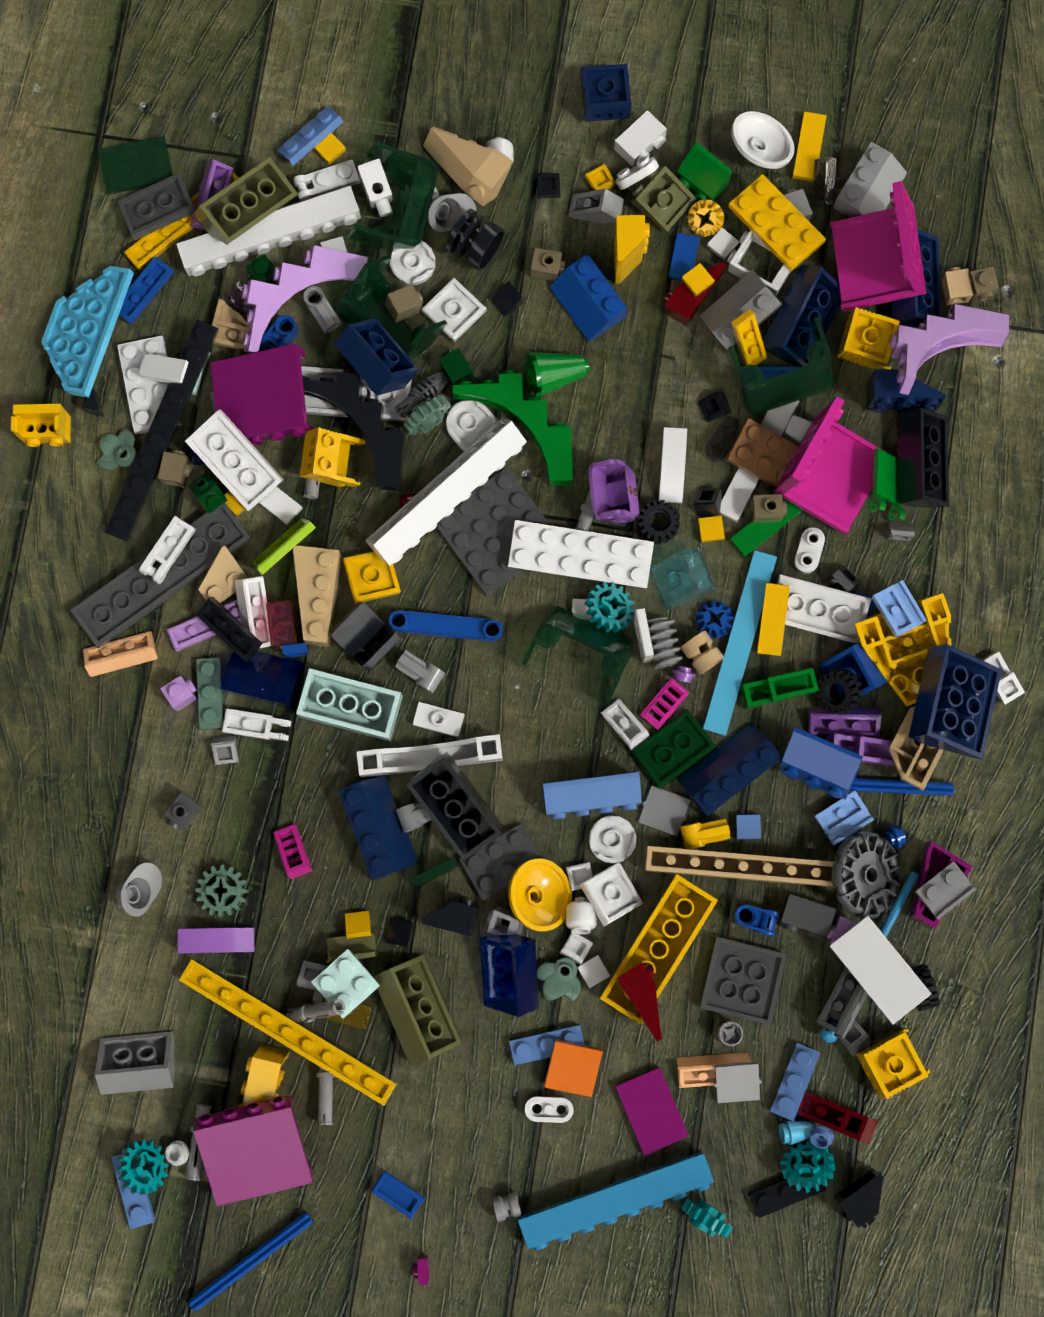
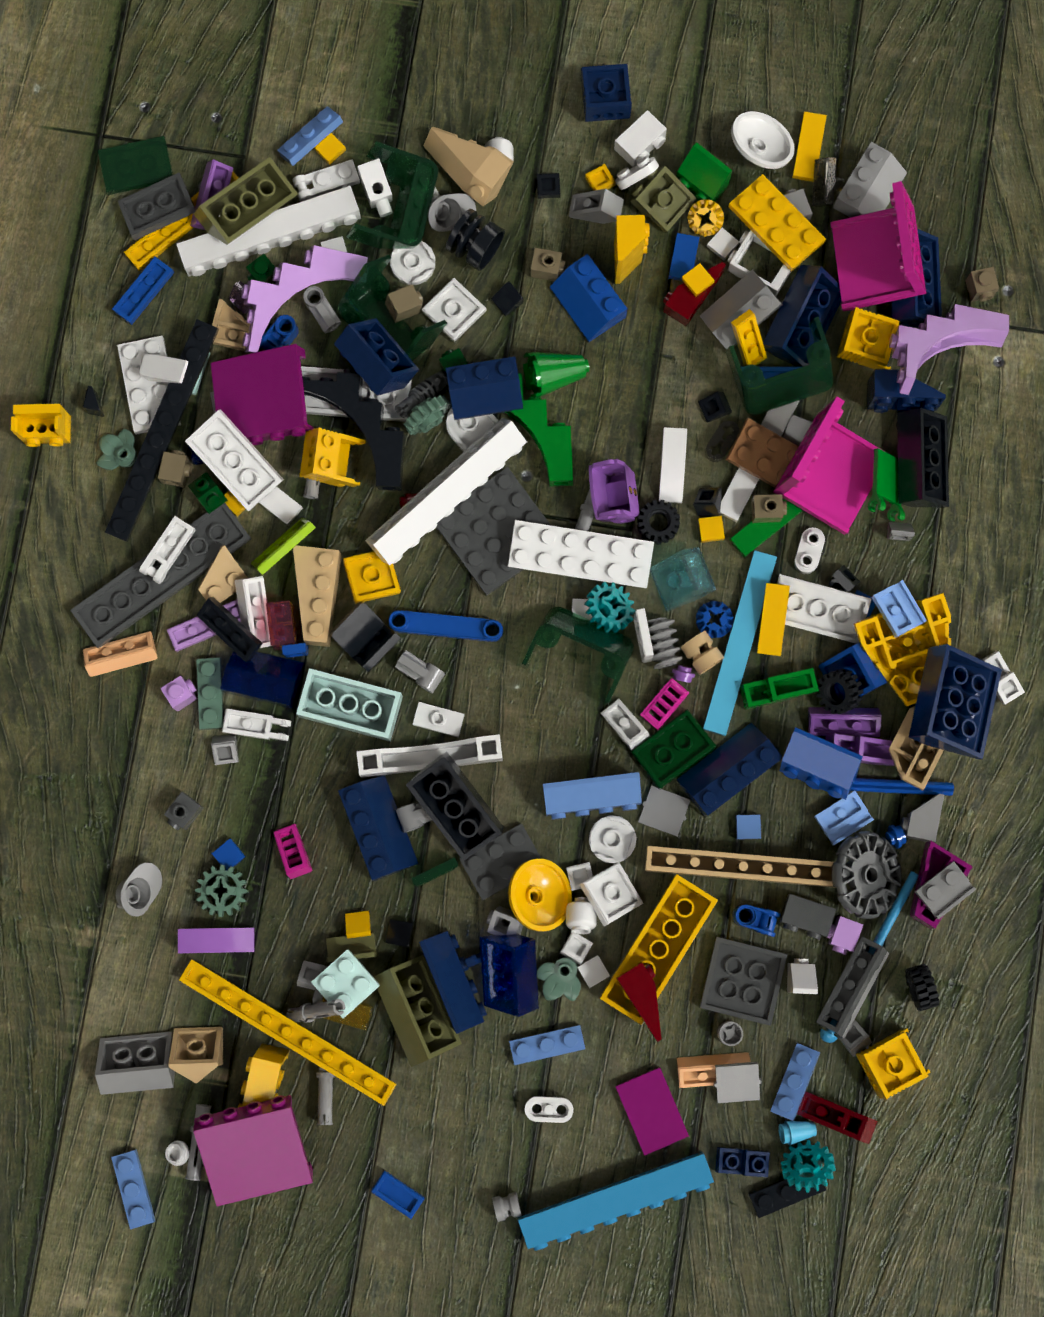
medium azure plate [41,266,134,398] -> none
teal gear [116,1139,169,1195] -> none
blue axle [188,1212,313,1311] -> none
magenta plate [413,1256,430,1285] -> none
black slope [422,898,478,936] -> none
orange tile [544,1039,603,1097] -> none
yellow piece [680,818,730,850] -> none
teal gear [681,1198,733,1238] -> none
medium blue plate [810,1126,834,1149] -> none
white tile [830,916,931,1025] -> none
black slope [834,1168,884,1228] -> none
tan brick [941,267,973,306] -> none
none -> tan slope [168,1027,223,1084]
none -> blue tile [212,838,246,871]
none -> dark blue slope [419,931,487,1034]
none -> dark blue slope [446,356,523,420]
none -> dark blue tile [465,950,491,968]
none -> dark blue slope [715,1147,770,1177]
none -> white slope [787,958,818,994]
none -> light grey slope [901,794,944,842]

